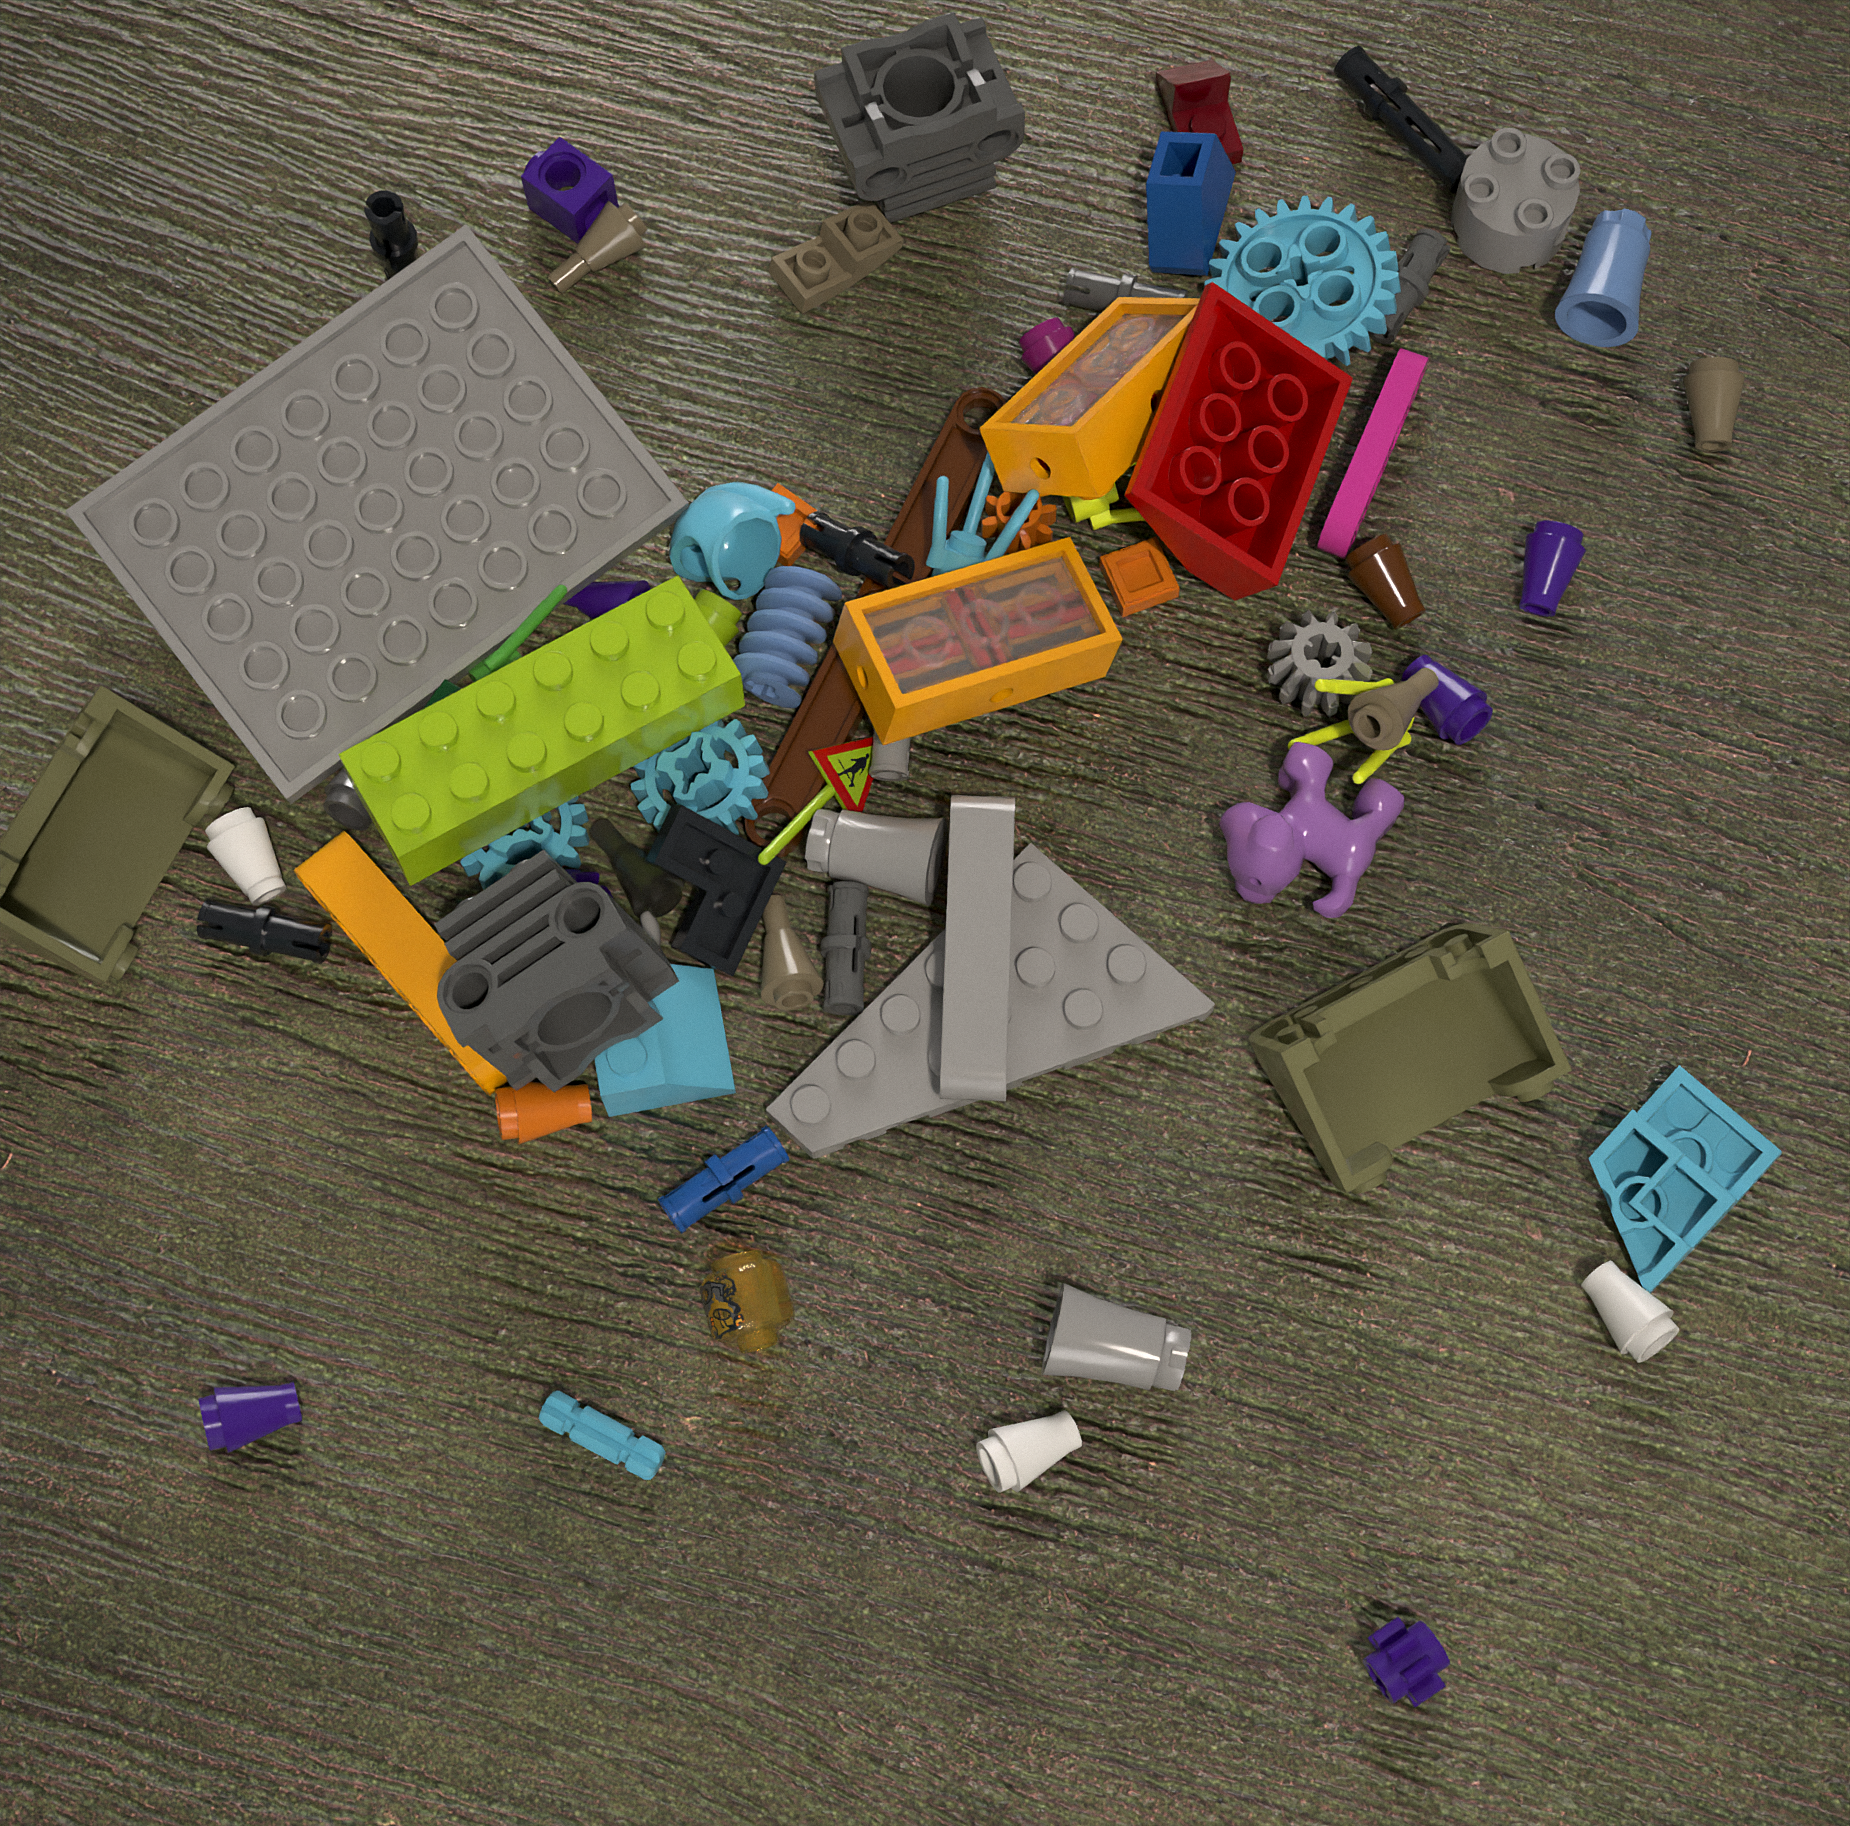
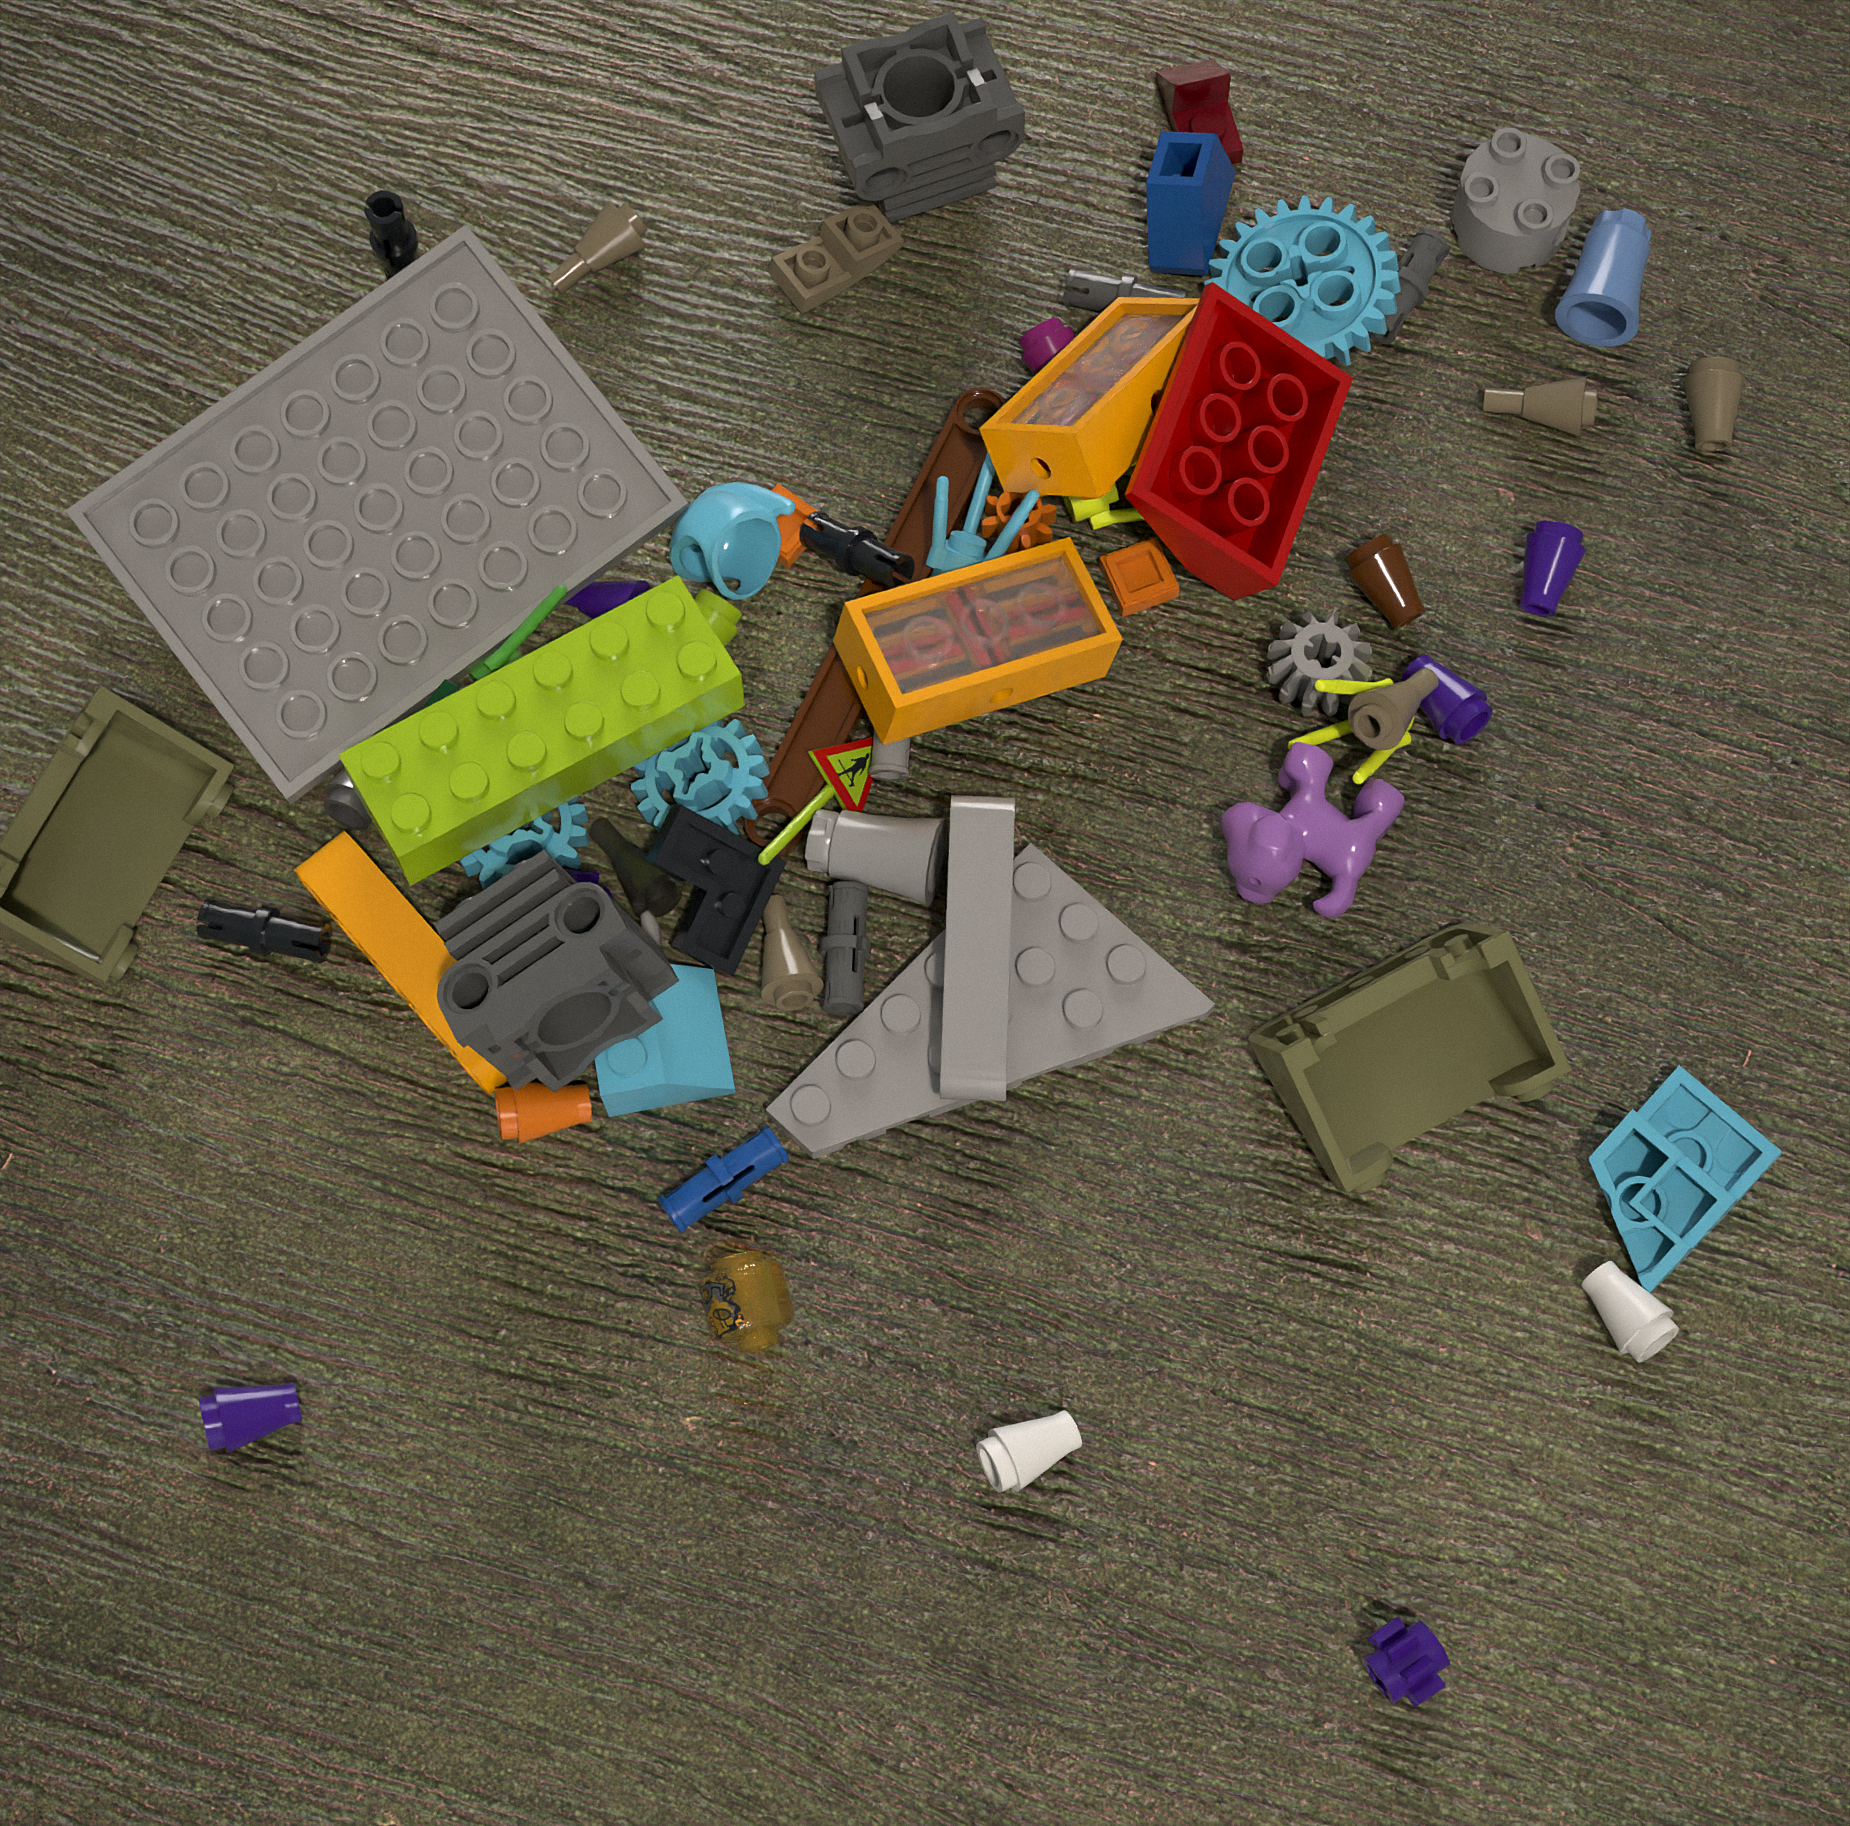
white cone [205,807,287,906] -> none
dark purple brick [521,137,619,244] -> none
medium azure axle [539,1391,666,1480] -> none
medium blue piece [733,566,842,708] -> none
light grey plant [1041,1283,1191,1391] -> none
dark pink beam [1317,348,1429,559] -> none
black pin [1334,45,1468,193] -> none
none -> dark tan cone [1483,376,1598,437]

